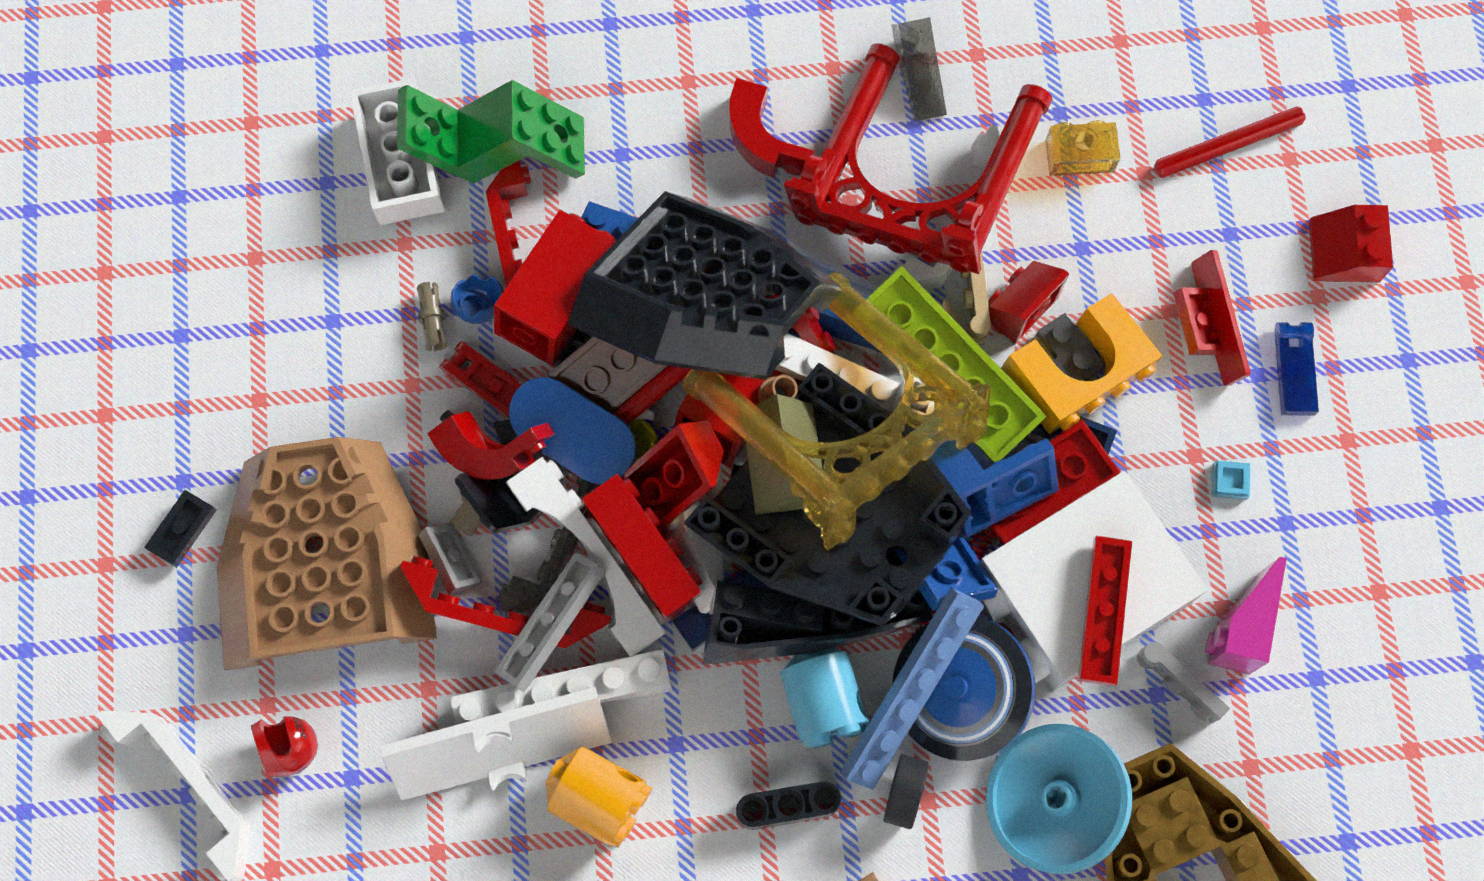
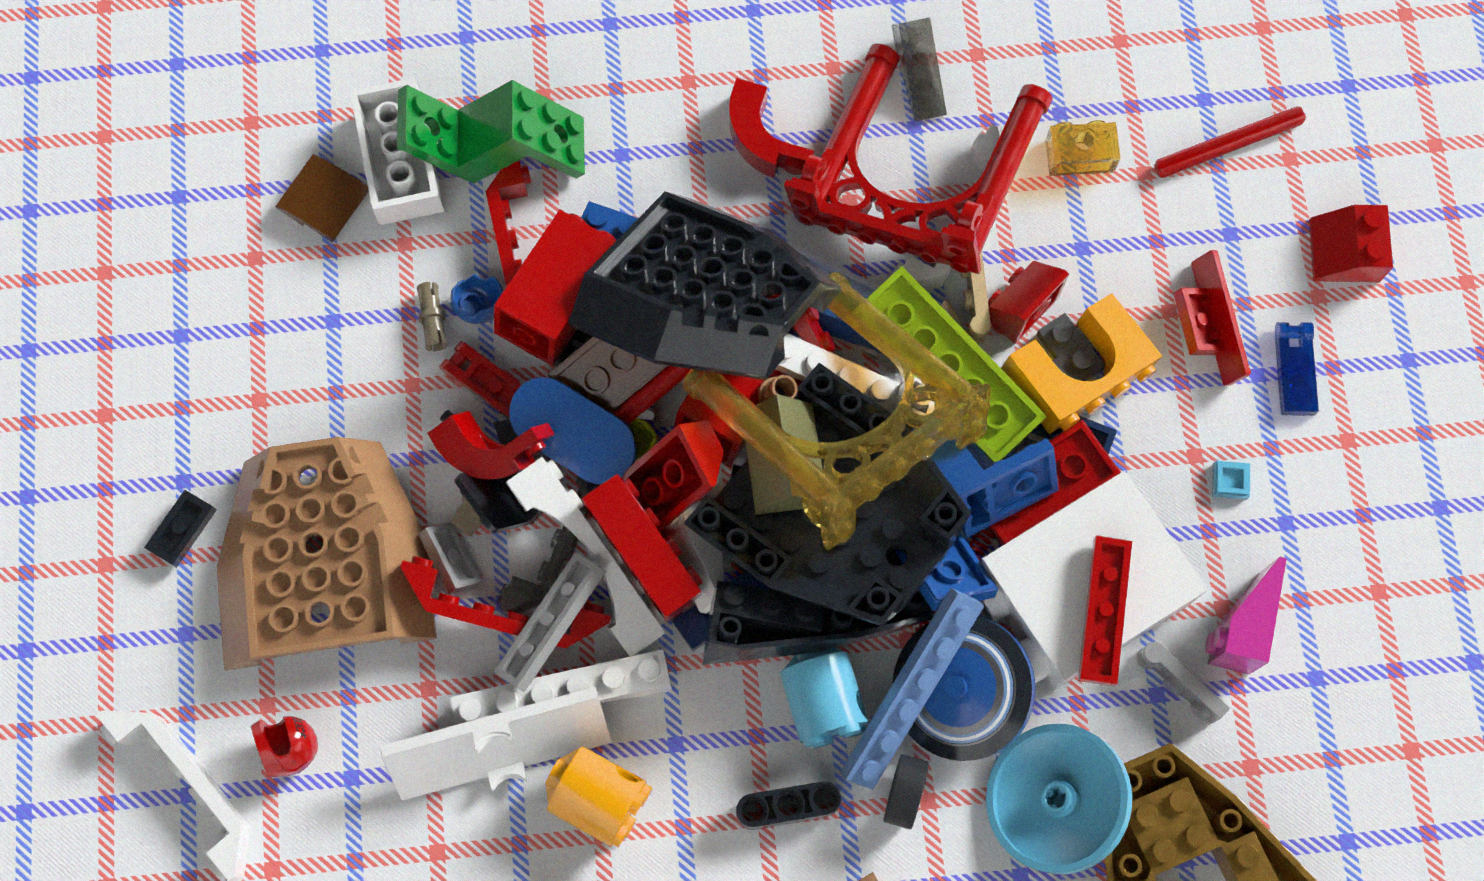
none -> reddish brown slope [275,154,369,243]

